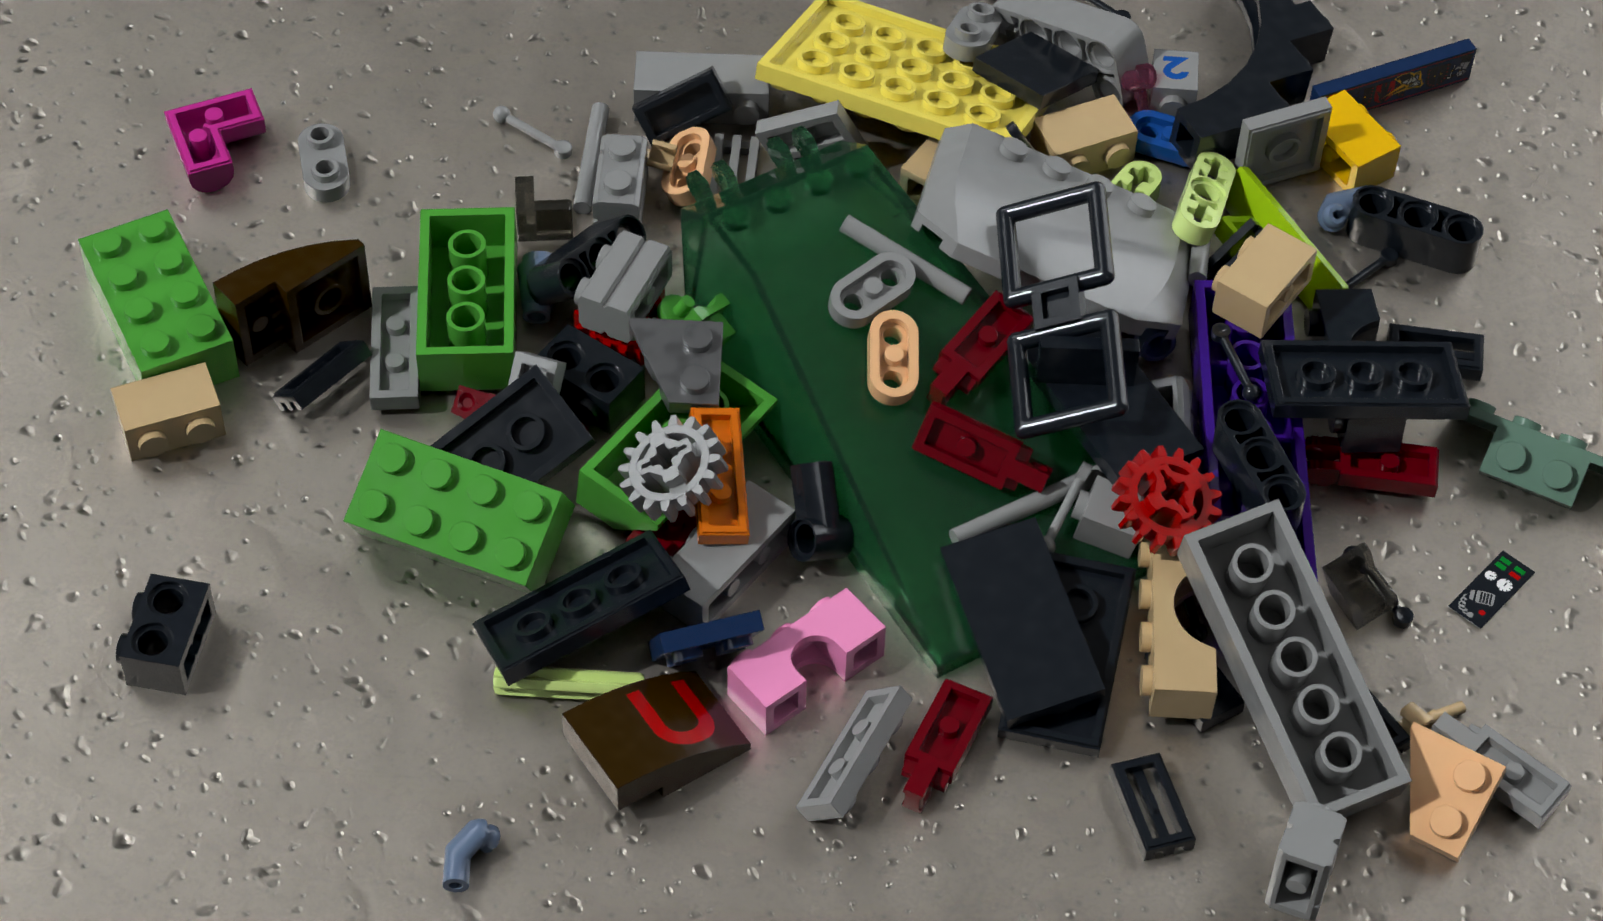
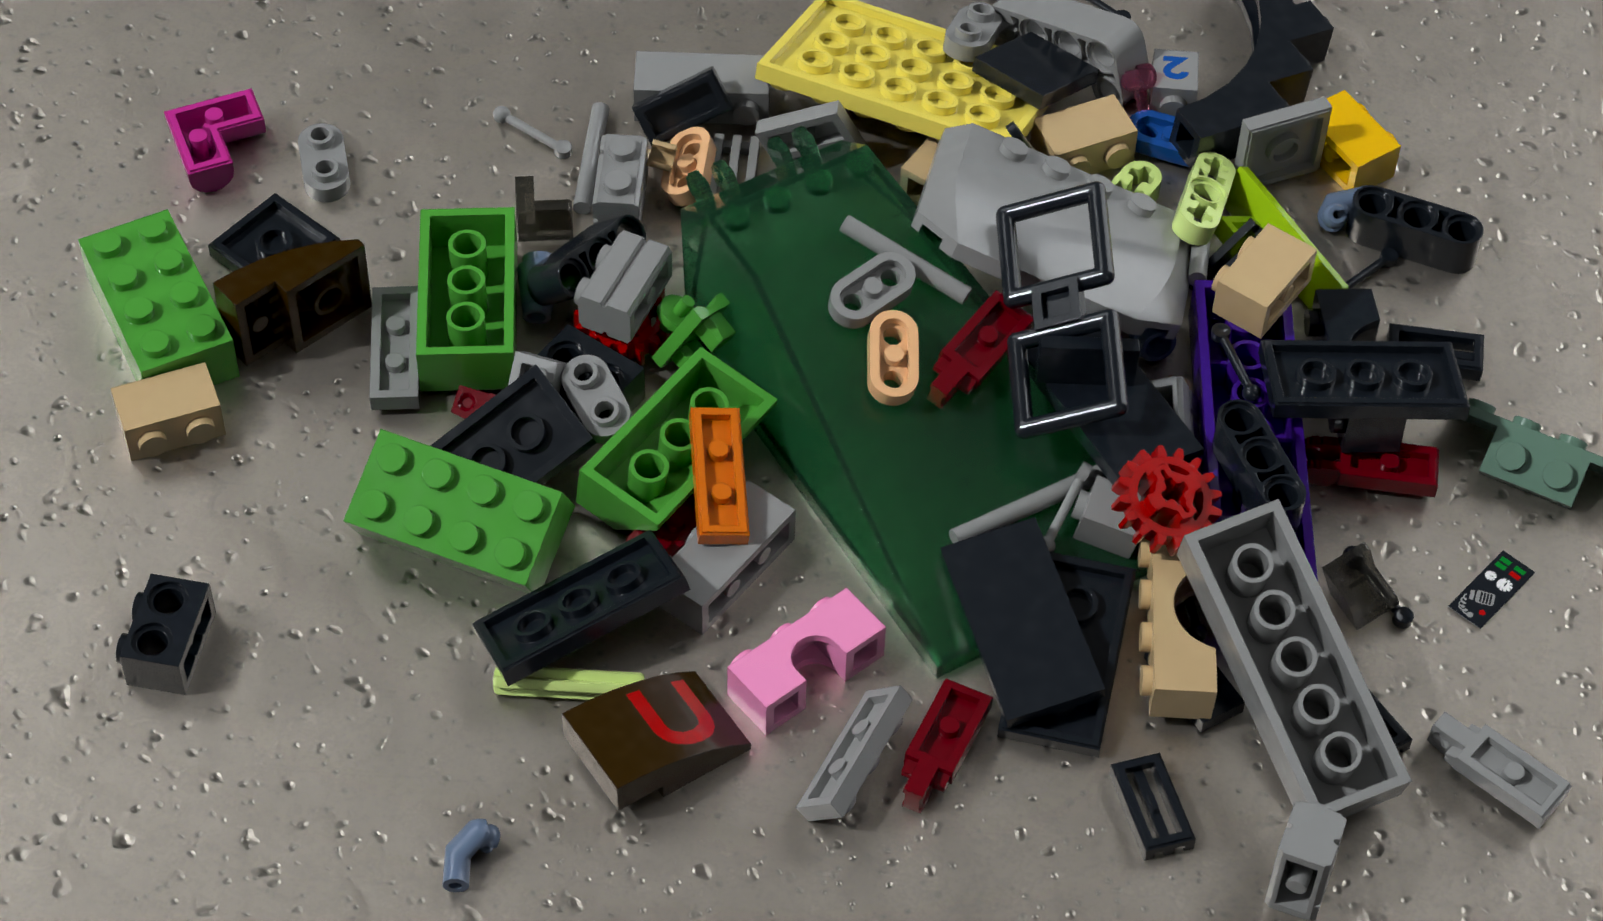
black tile [272,340,372,411] -> none
light grey gear [618,415,729,522] -> none
flat silver wing [629,317,723,414] -> none
dark blue plate [647,610,765,668] -> none
black piece [787,461,854,562] -> none
dark red hinge [911,400,1053,493] -> none
dark blue tile [1310,39,1477,111] -> none
tan hand [1397,701,1466,736] -> none
light nougat wing [1410,722,1506,863] -> none
none -> black tile [208,193,340,272]
none -> light grey plate [561,355,633,444]

